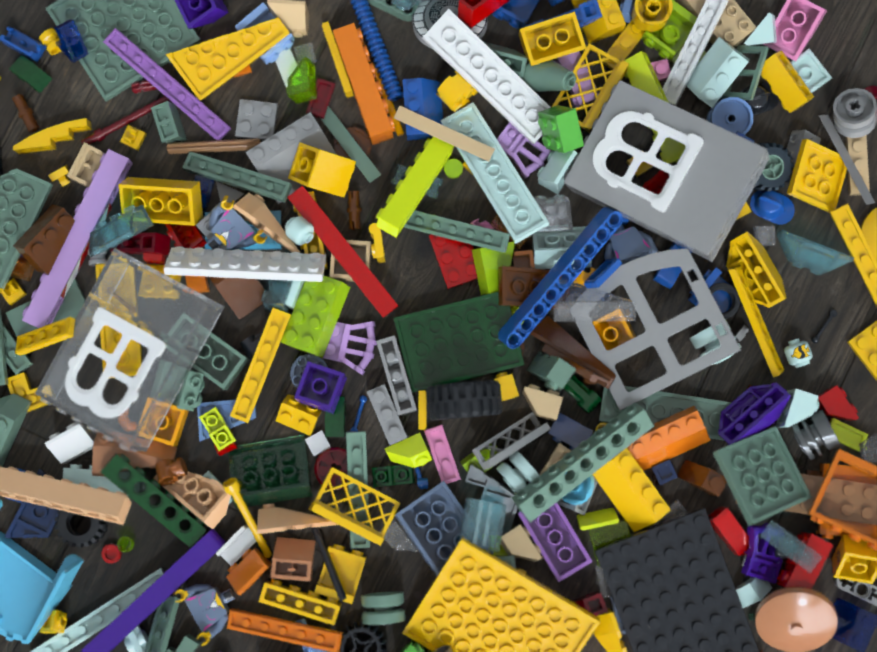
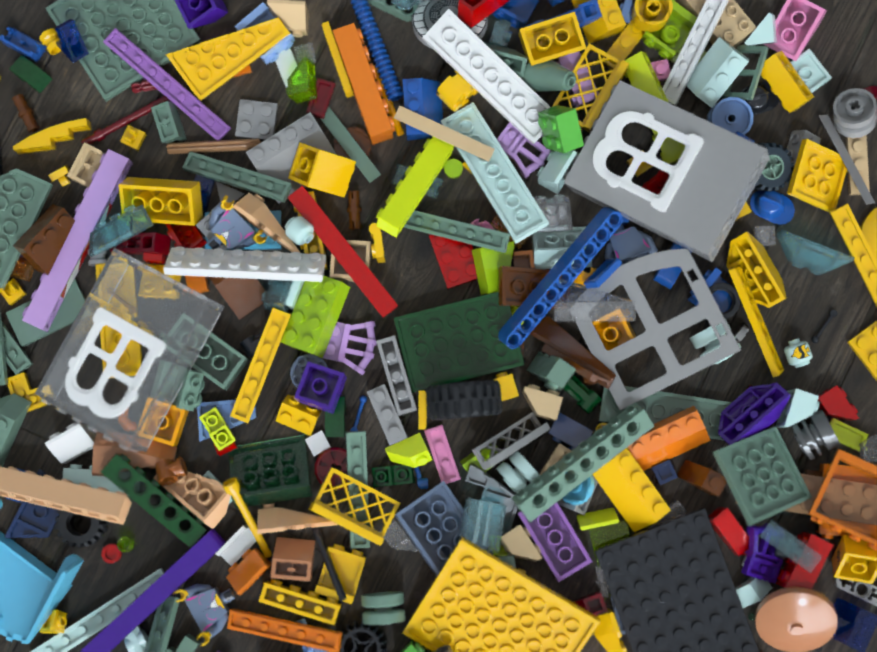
yellow tile [15,317,75,356] -> none
none -> clear light blue brick [489,20,512,48]

